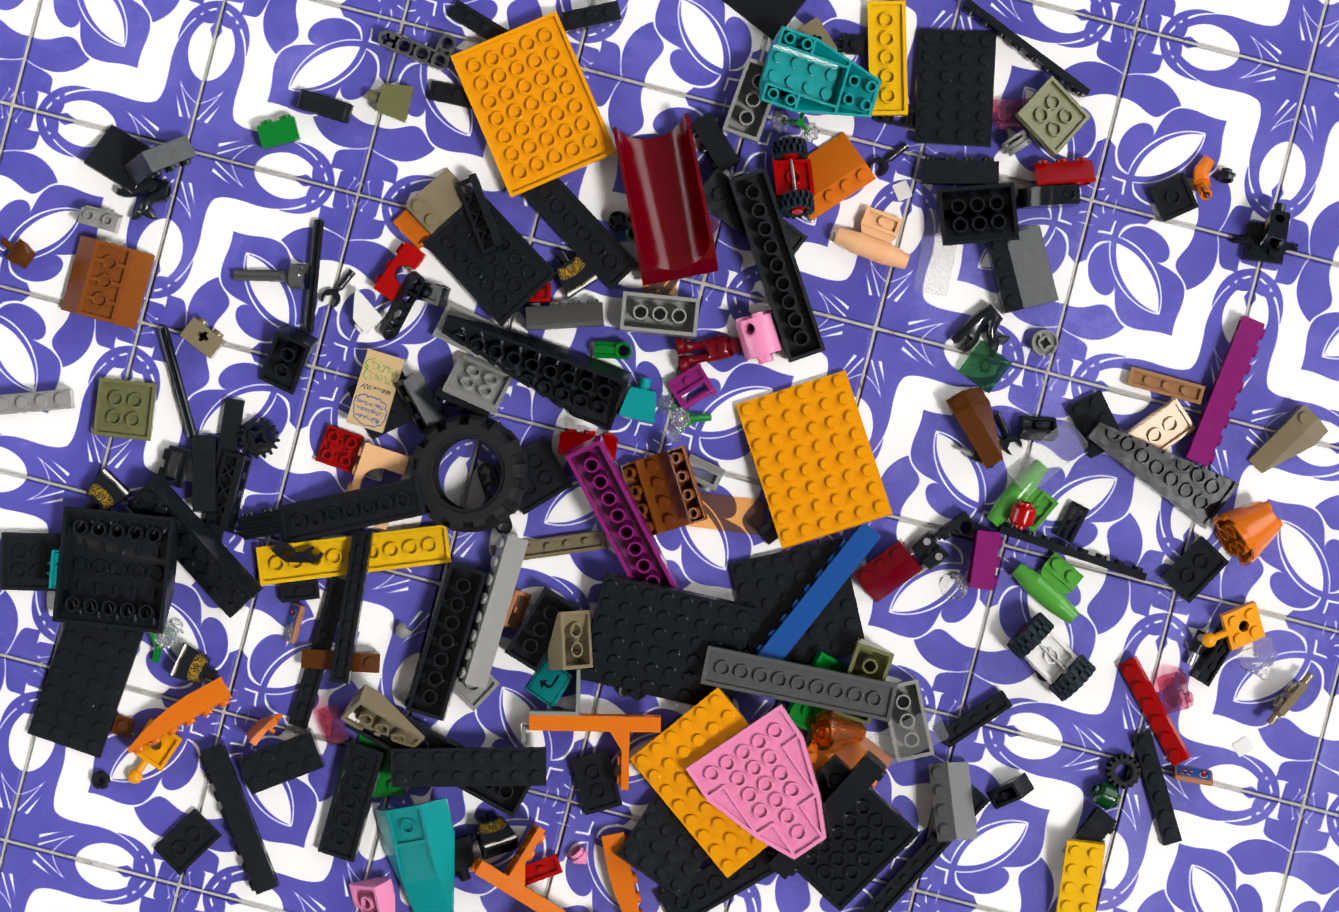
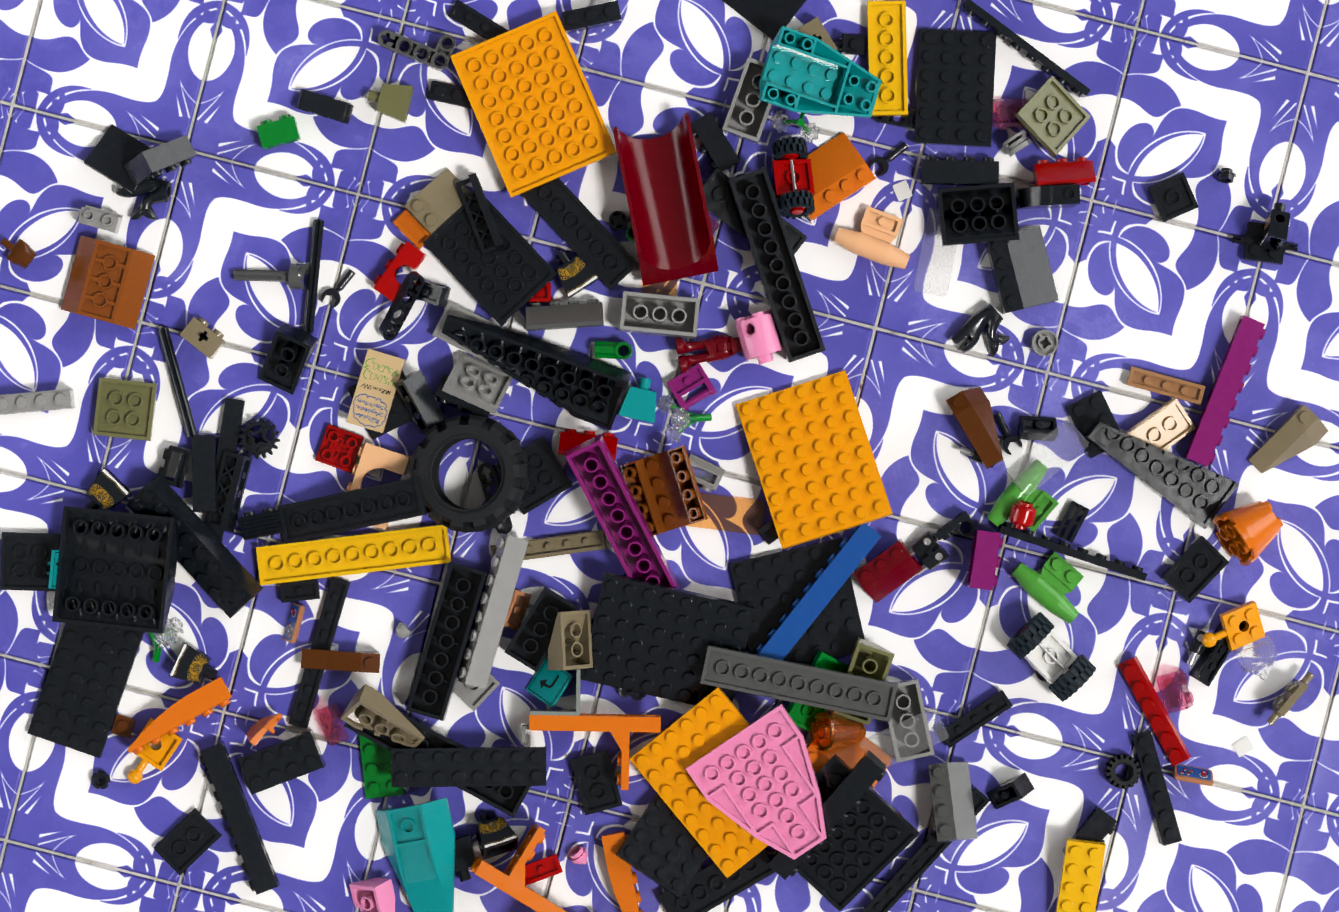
black piece [271,539,324,564] -> none
black plate [318,741,386,863] -> none
black plate [329,529,374,684] -> none
white slope [353,289,384,334] -> none
clear hair [938,571,968,600] -> none
clear green plate [958,340,1012,393] -> none
dark green head [1091,781,1121,810] -> none
orange arm [1193,155,1215,200] -> none

